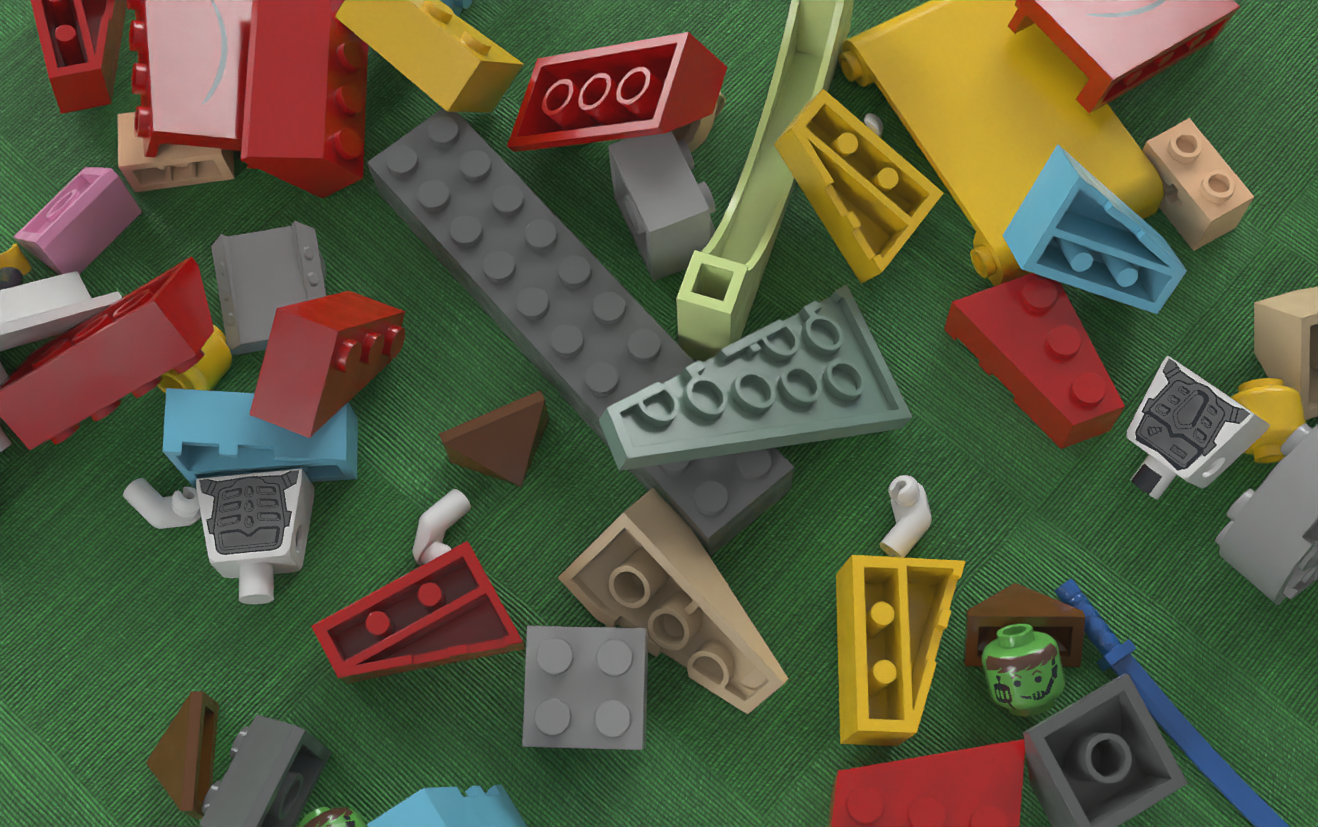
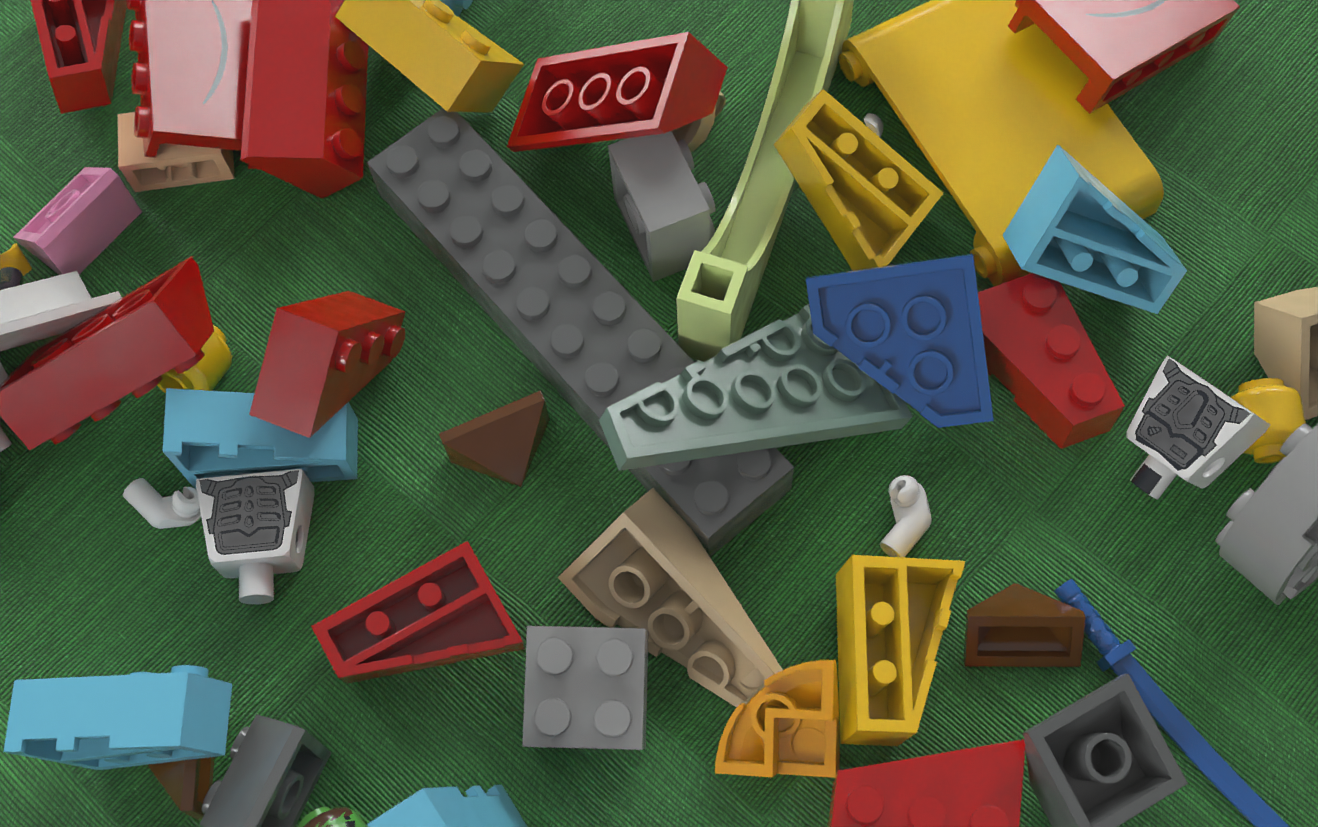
light grey slope [211,221,327,355] -> none
white arm [412,489,471,565] -> none
bright green head [982,624,1065,716] -> none
light nougat brick [1142,118,1254,251] -> none
none -> medium azure wedge [3,665,232,770]
none -> light orange brick [715,660,840,778]
none -> blue plate [806,254,994,428]

